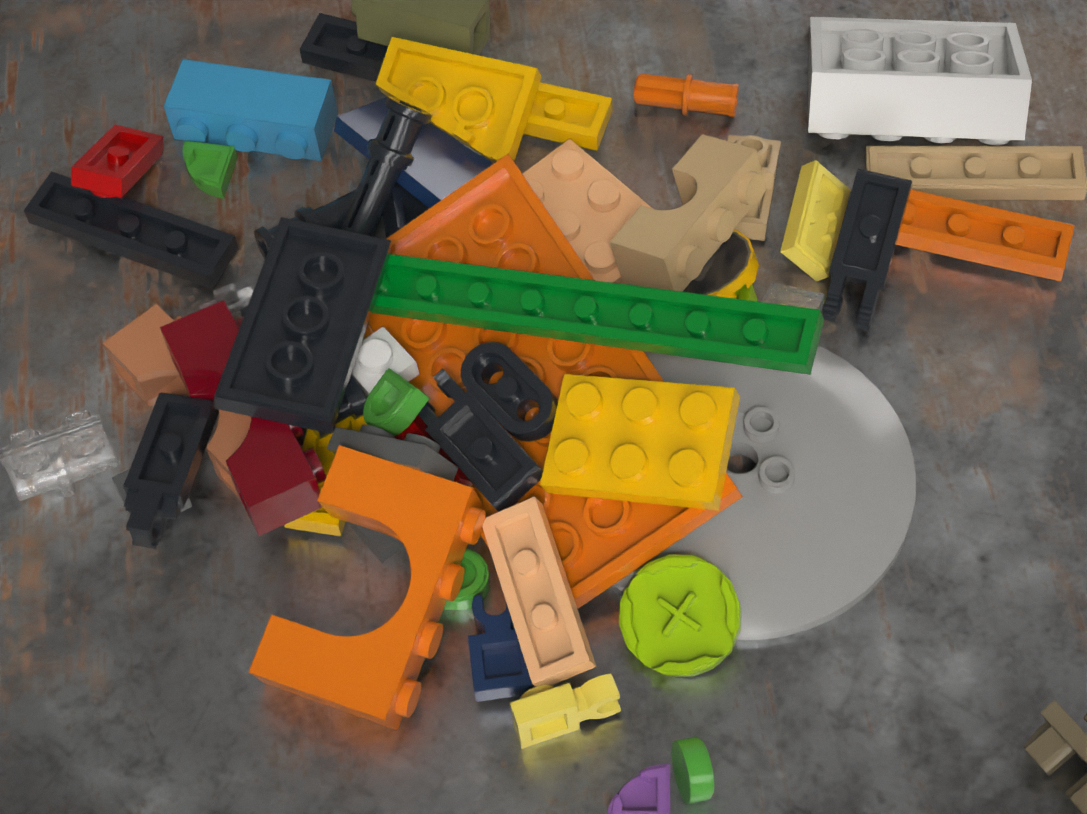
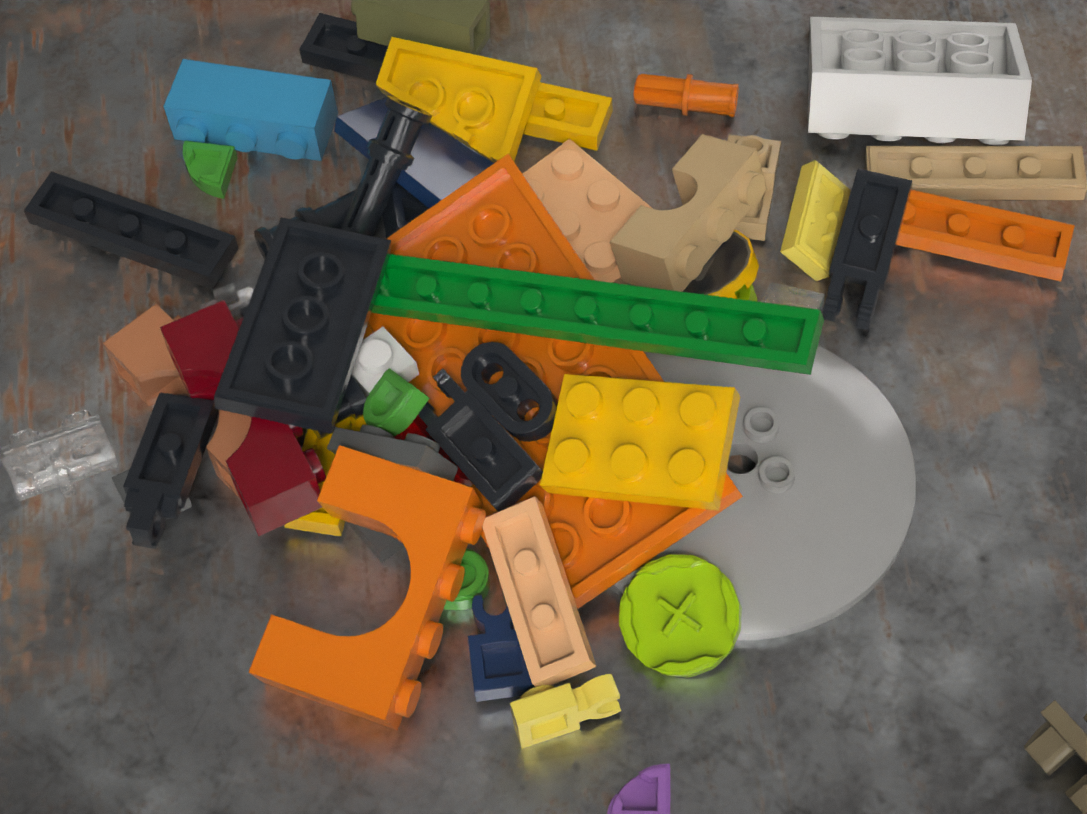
red plate [71,124,164,198] -> none
bright green tile [671,736,714,804] -> none

